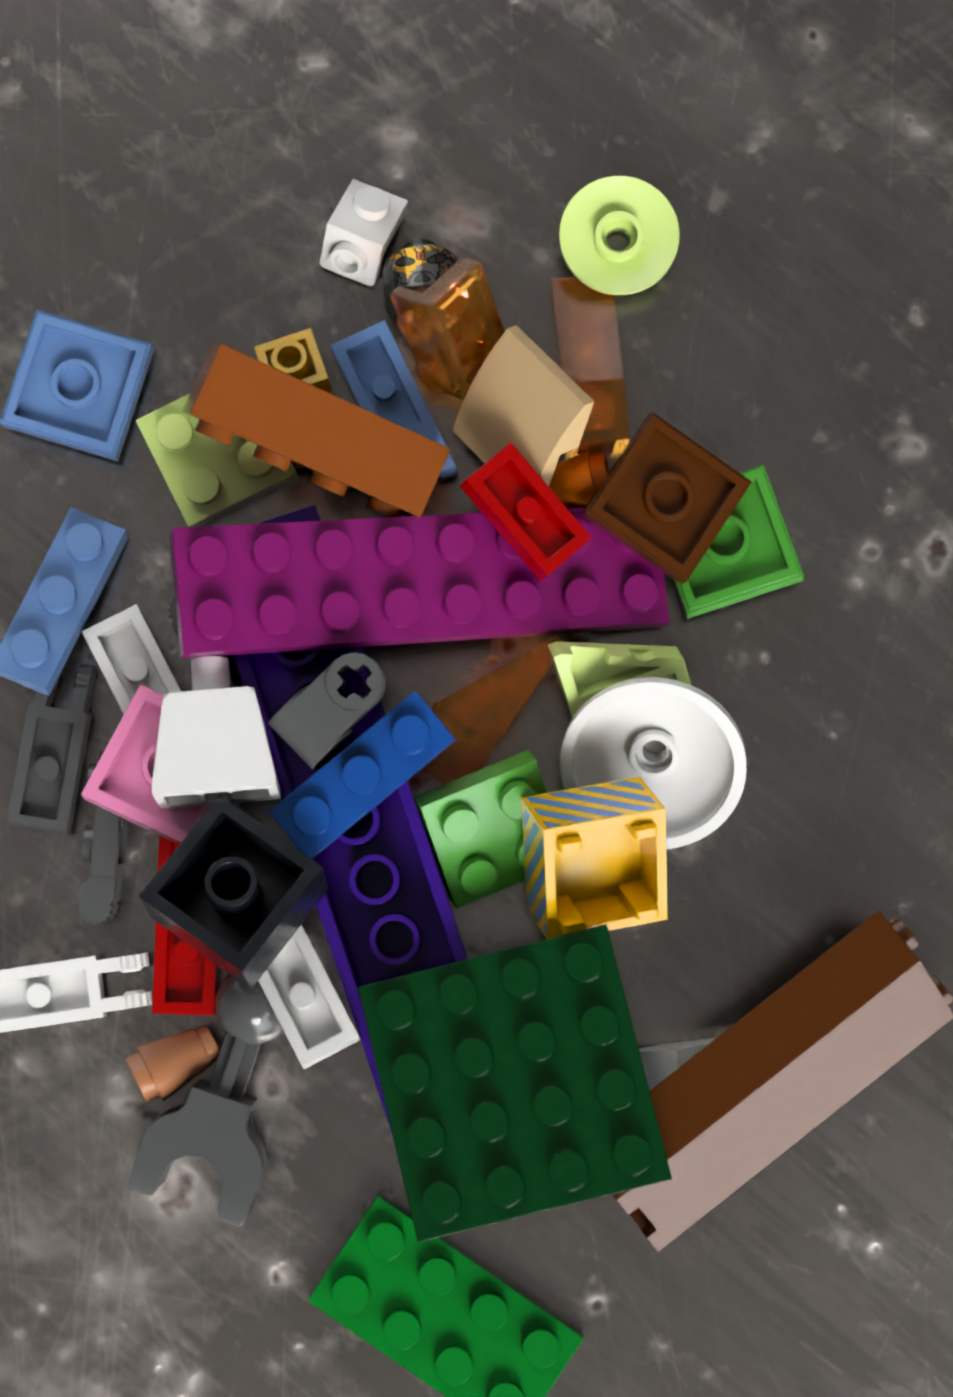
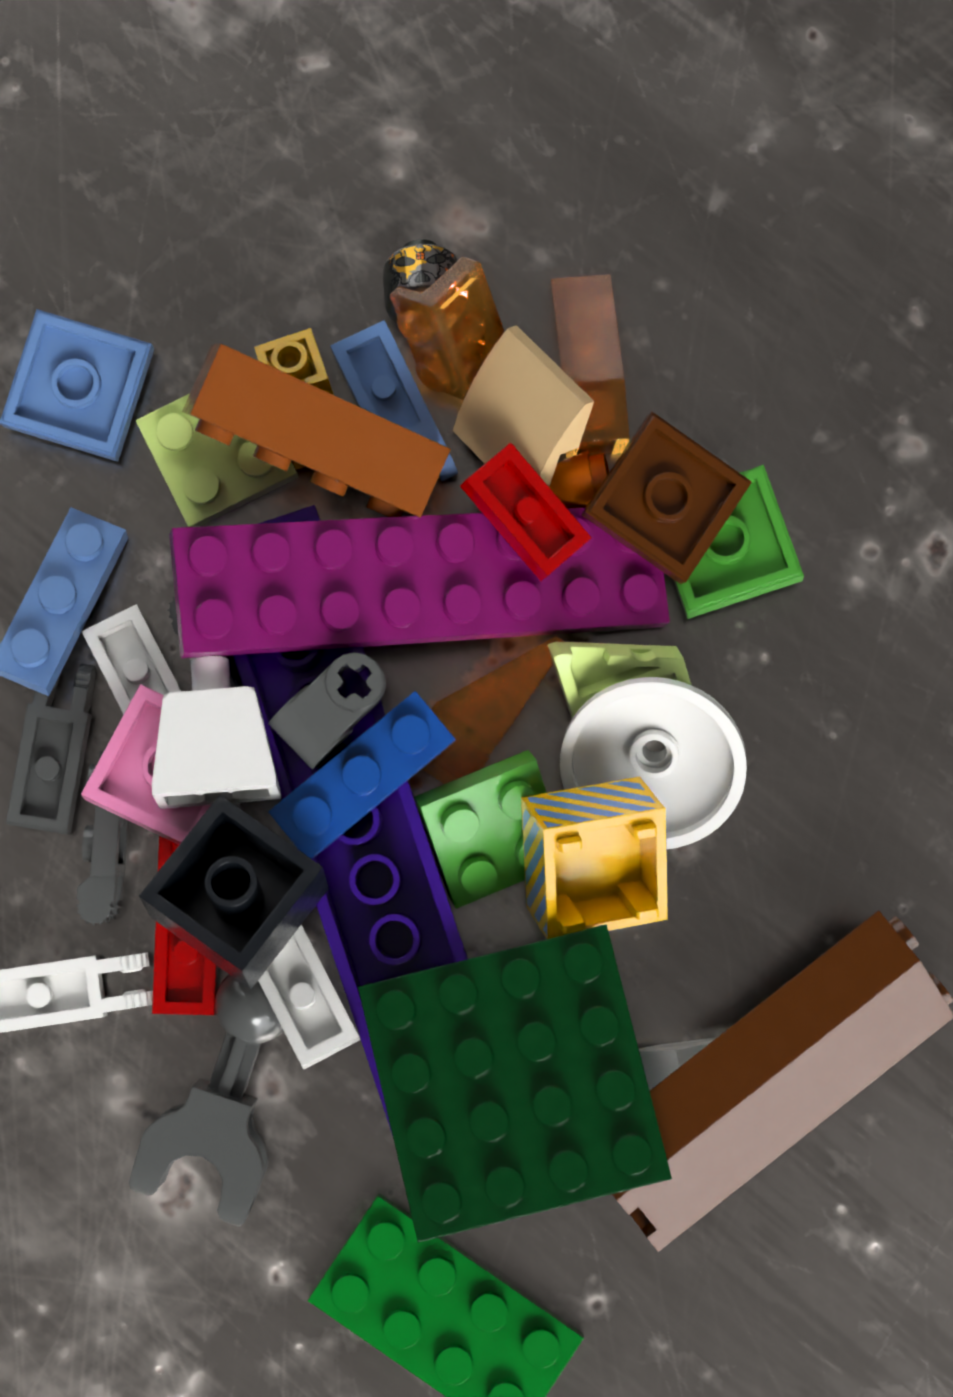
nougat cone [125,1025,220,1103] -> none
white bracket [319,179,408,286] -> none
yellowish green dish [559,176,680,295] -> none

